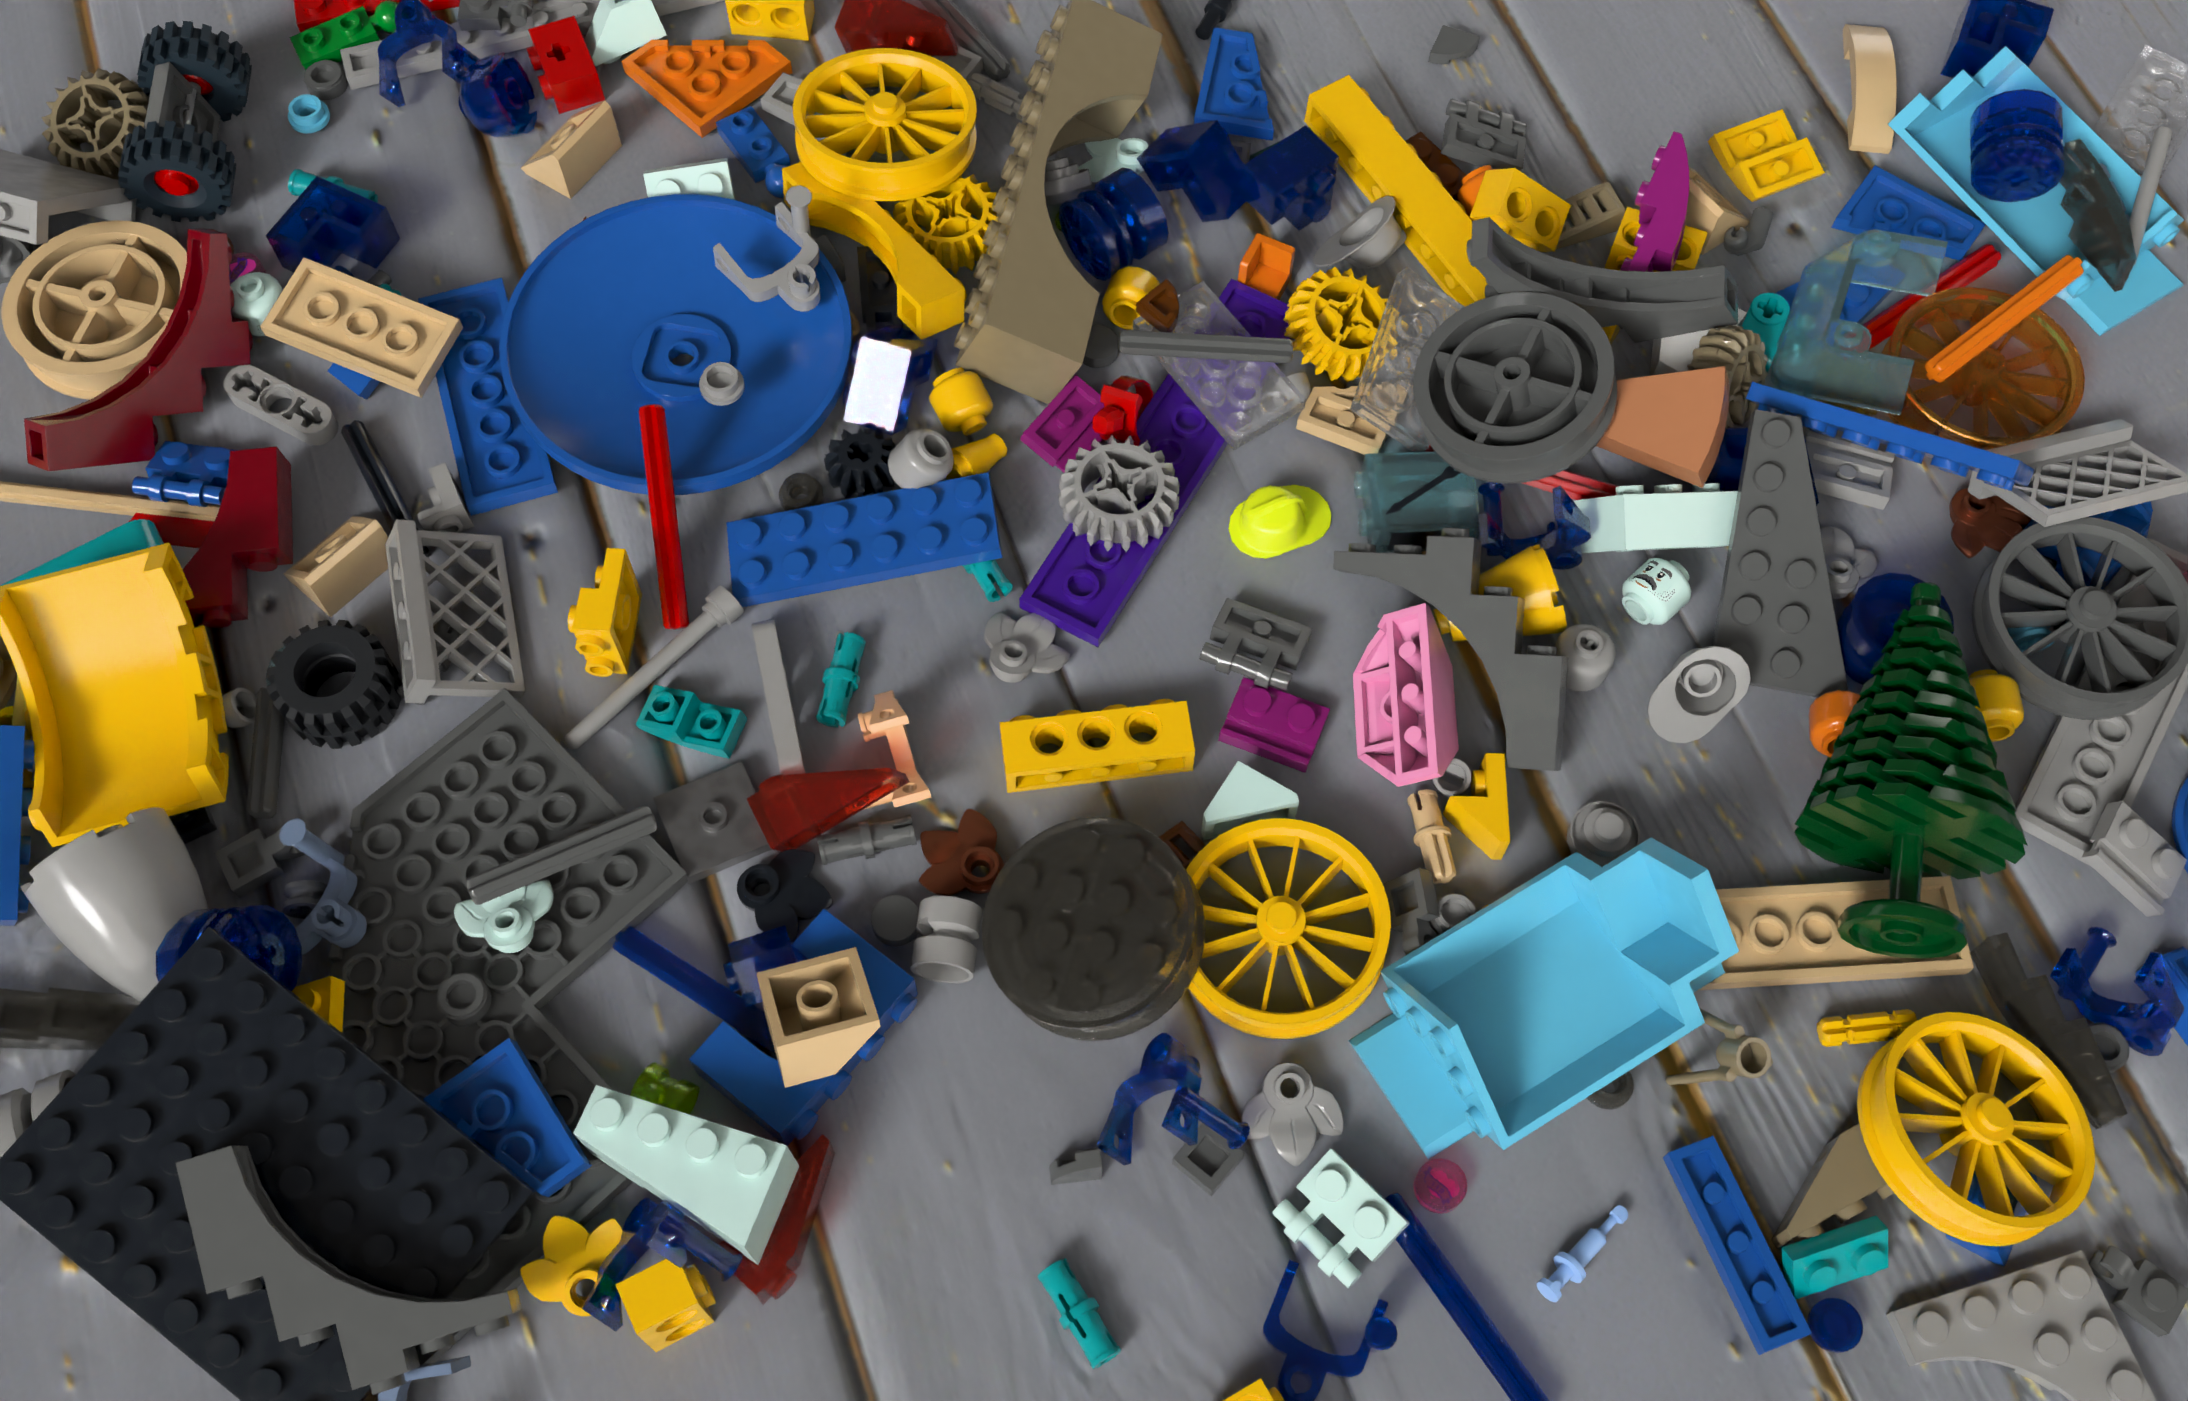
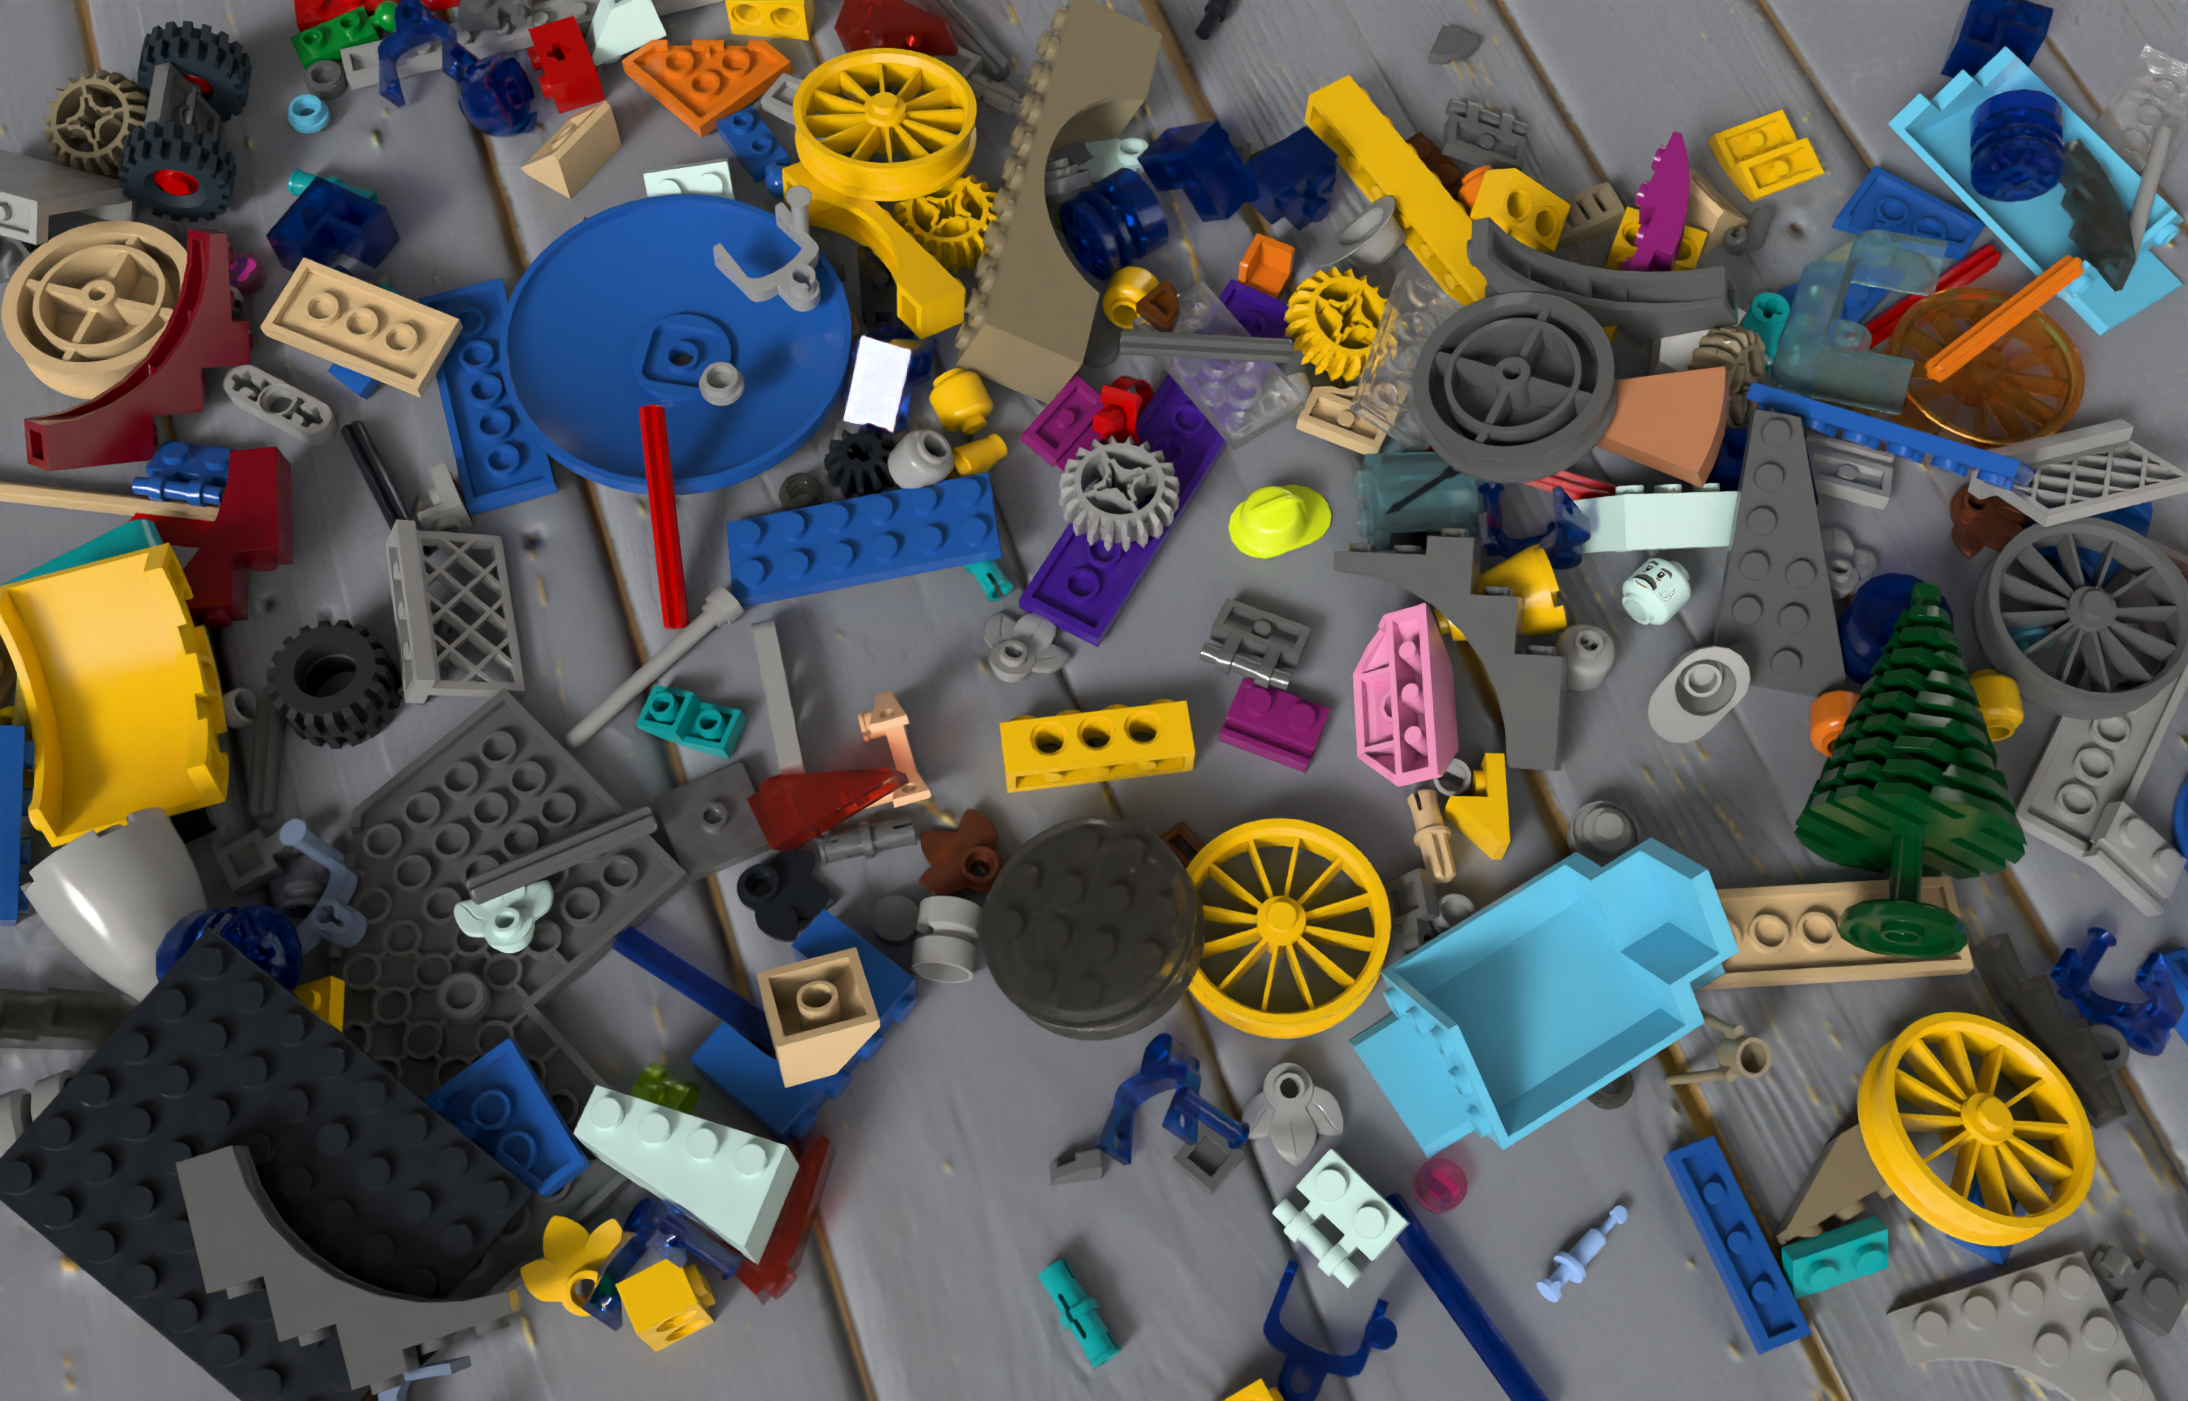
light aqua head [230,272,283,337] -> none
tan slope [283,516,388,617] -> none
yellow plate [568,548,642,677] -> none
clear blue brick [723,925,797,1007] -> none
teal pin [816,632,866,728] -> none
blue wing [1193,27,1274,141] -> none
light aqua slope [1201,761,1299,840] -> none
clear blue plate [1807,1298,1863,1353] -> none
yellow axle [1816,1009,1917,1047] -> none
tan slope [1843,24,1897,154] -> none

